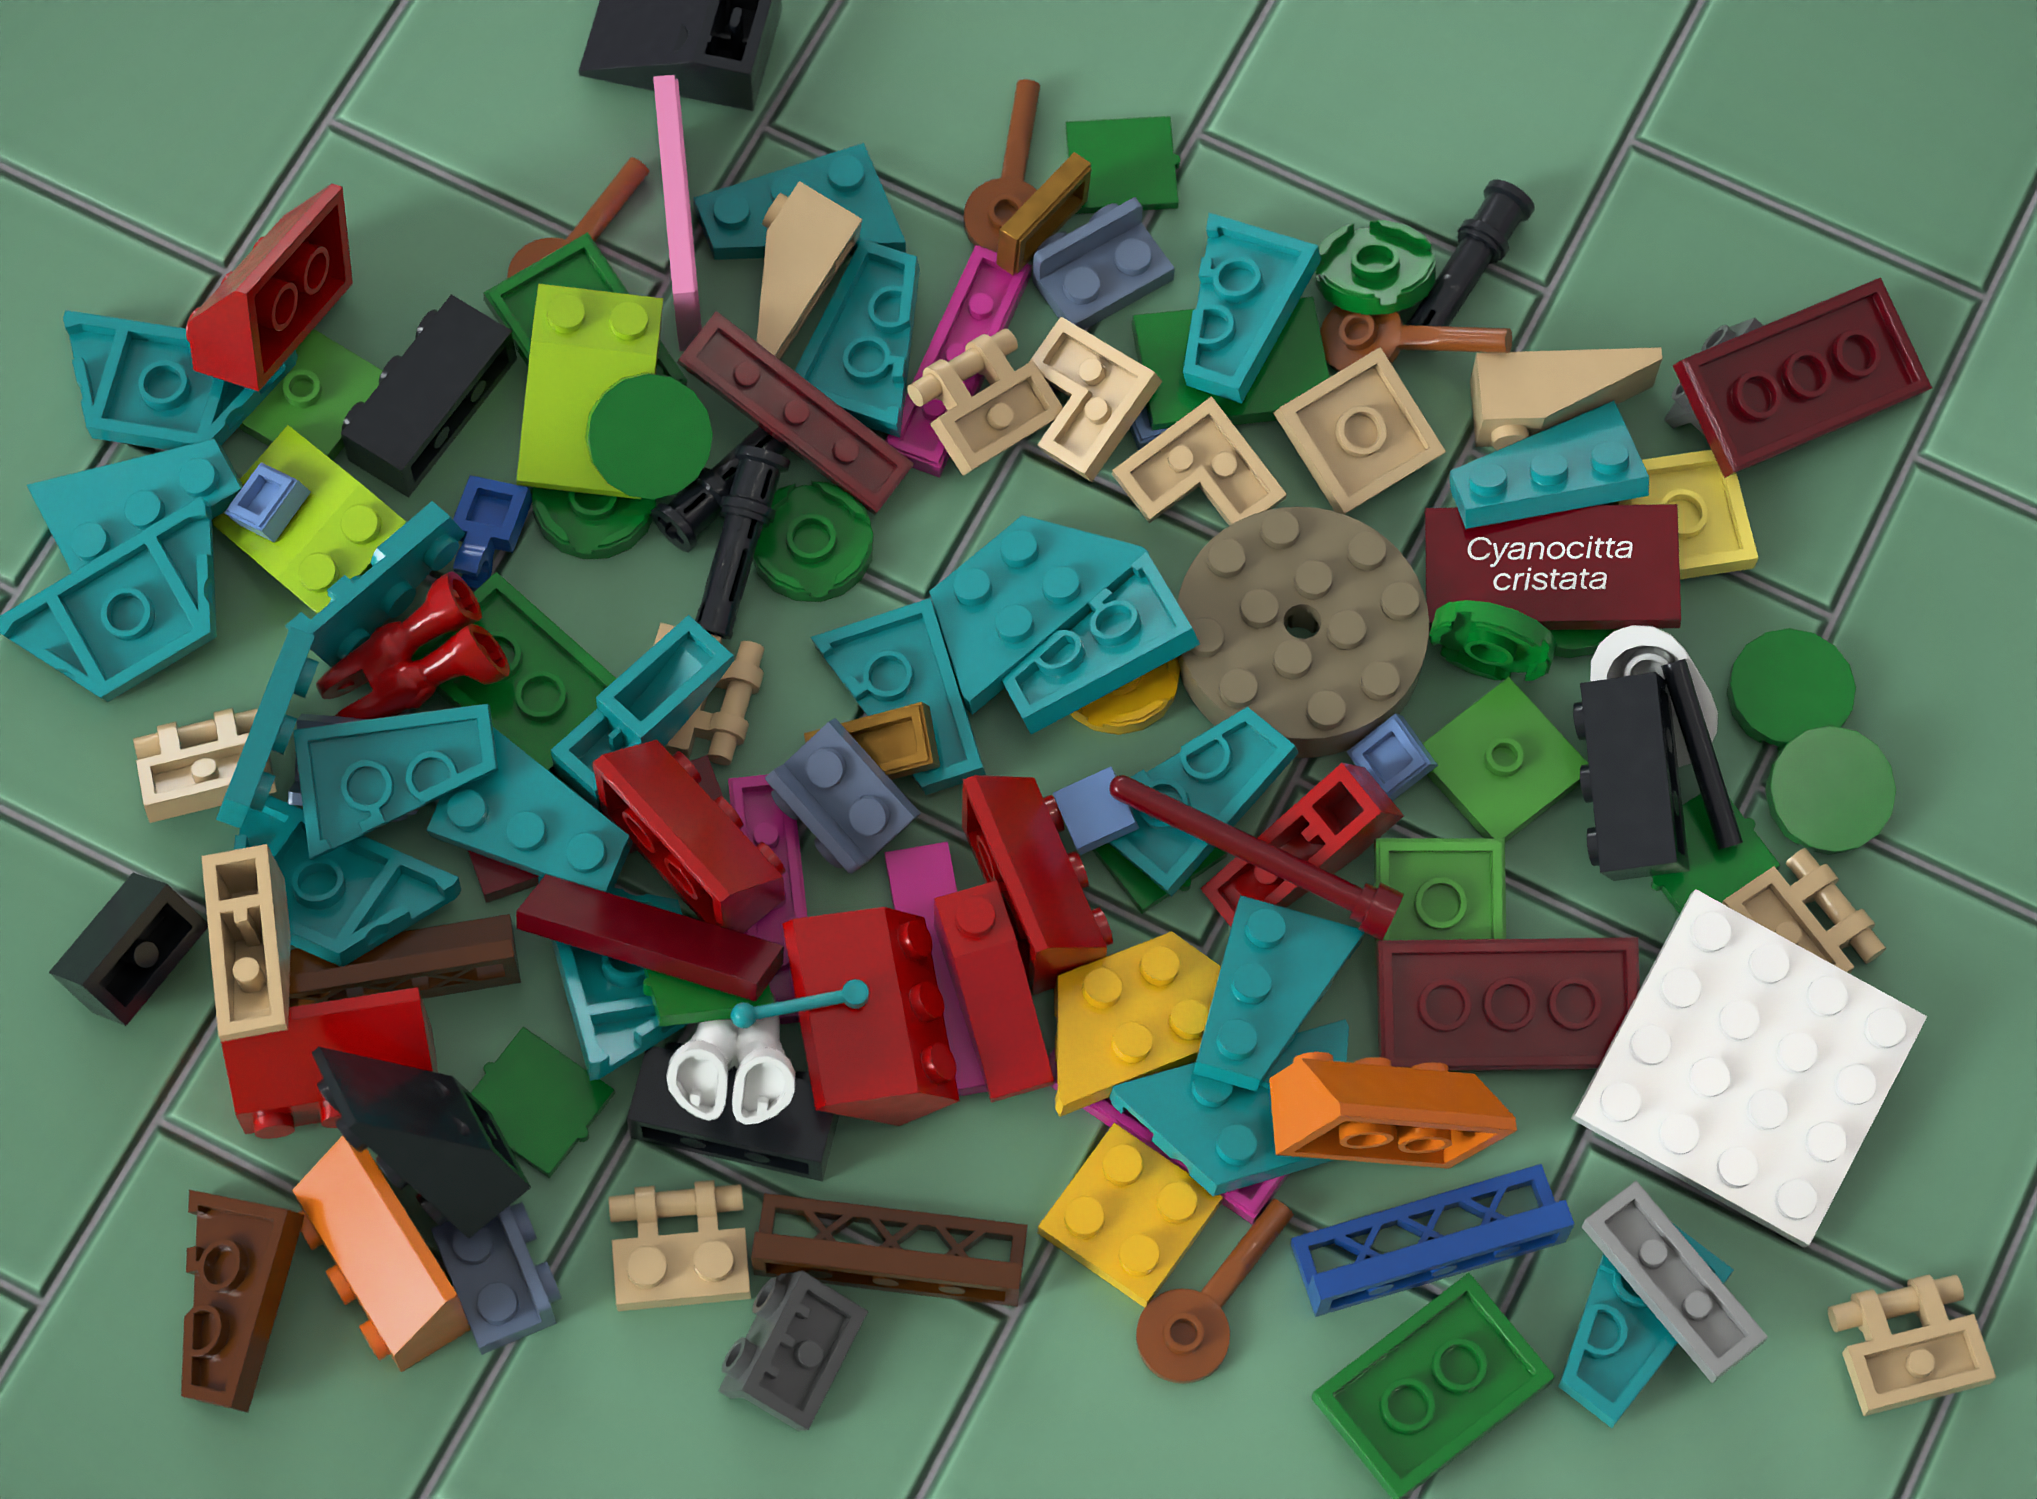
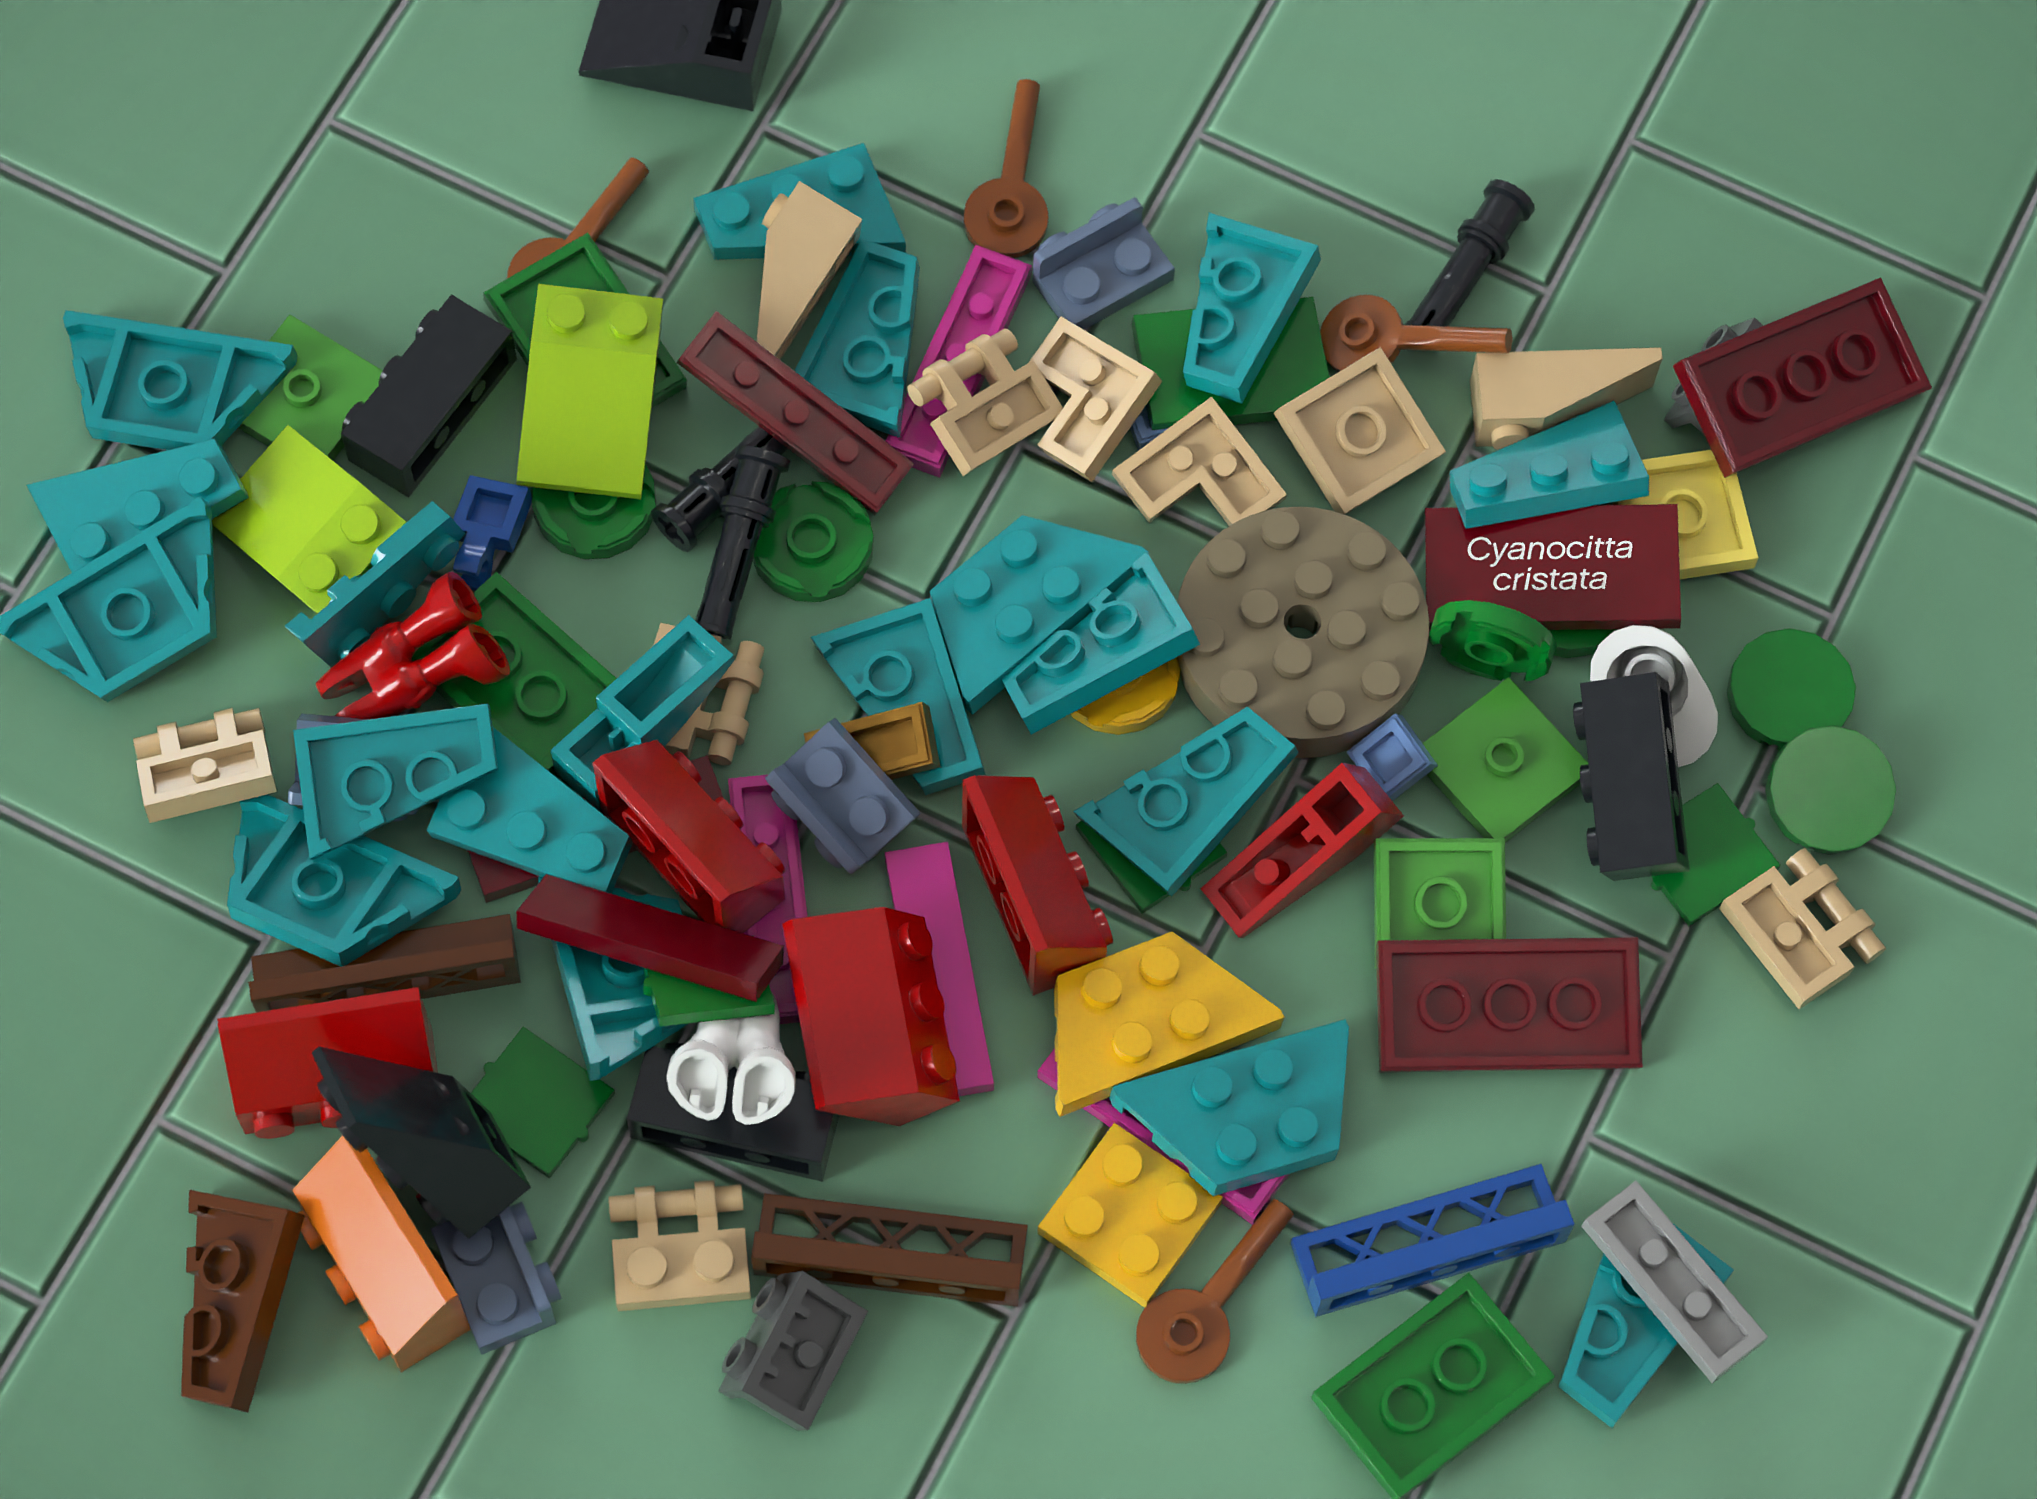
black brick [49,873,208,1026] -> none
red slope [186,183,353,392] -> none
tan slope [201,844,291,1042] -> none
teal wing [216,626,319,829] -> none
medium blue tile [225,463,311,543] -> none
green tile [585,372,713,500] -> none
bright pink tile [653,75,702,351] -> none
teal hinge [731,979,869,1029] -> none
red slope [934,880,1054,1103] -> none
pearl gold tile [996,152,1091,275] -> none
medium blue tile [1053,766,1139,855] -> none
green piece [1066,116,1180,214] -> none
dark red piece [1109,775,1404,940] -> none
teal wing [1193,895,1365,1092] -> none
orange slope [1269,1052,1517,1169] -> none
green tile [1315,220,1436,315] -> none
white plate [1571,889,1927,1248] -> none
black bar [1661,658,1743,850] -> none
tan plate [1828,1275,1996,1416] -> none

